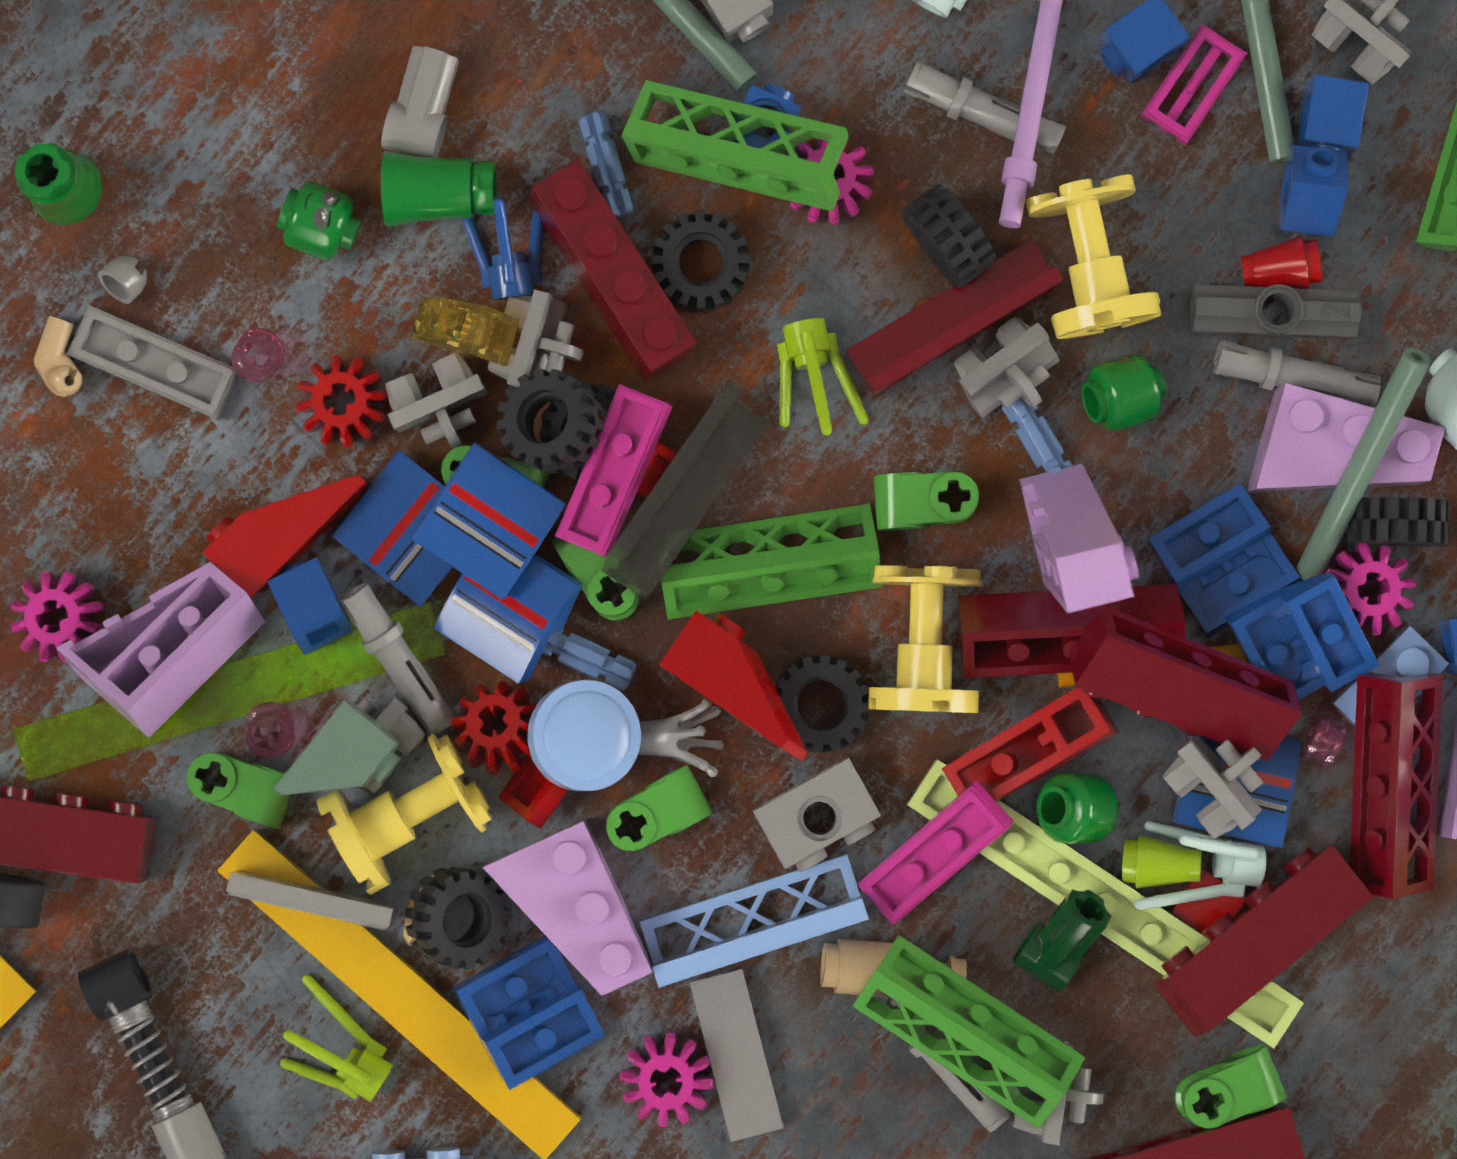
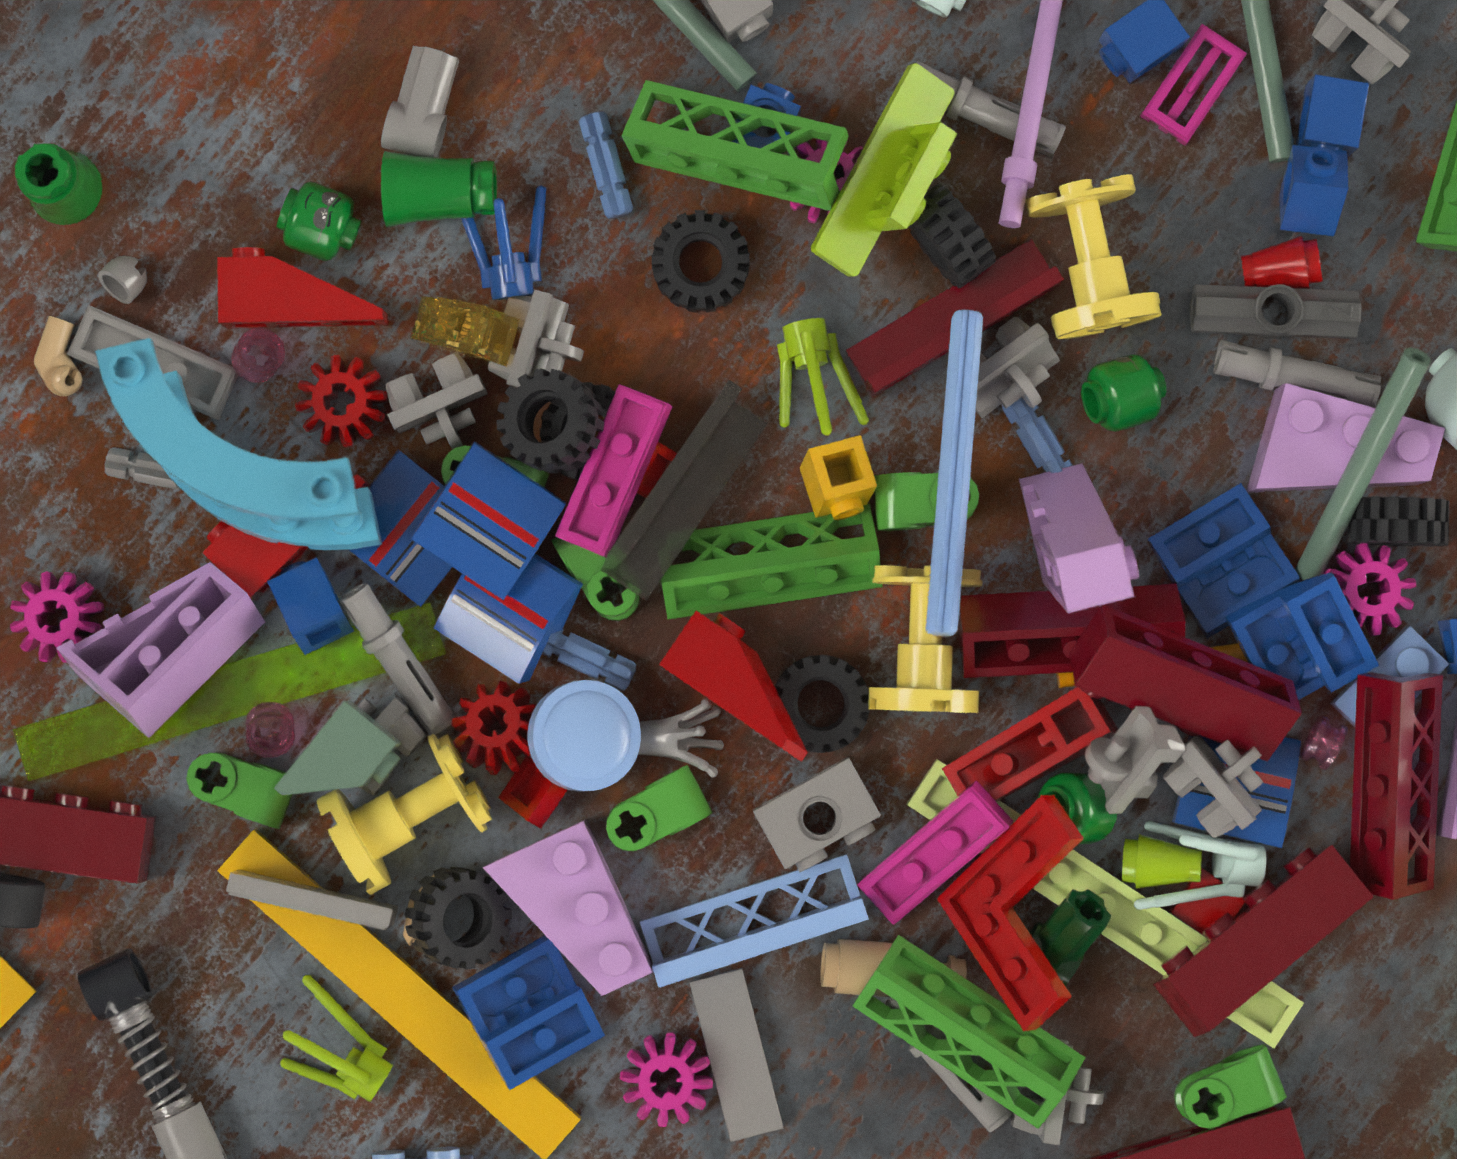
dark red brick [529,159,697,383] -> none
none -> medium azure fence [95,338,382,550]
none -> light grey axle [105,447,179,490]
none -> red slope [217,247,389,329]
none -> yellow brick [800,435,877,520]
none -> lime bracket [811,63,957,277]
none -> light blue axle [926,310,983,636]
none -> red plate [937,795,1084,1031]
none -> light grey hips [1085,706,1185,814]

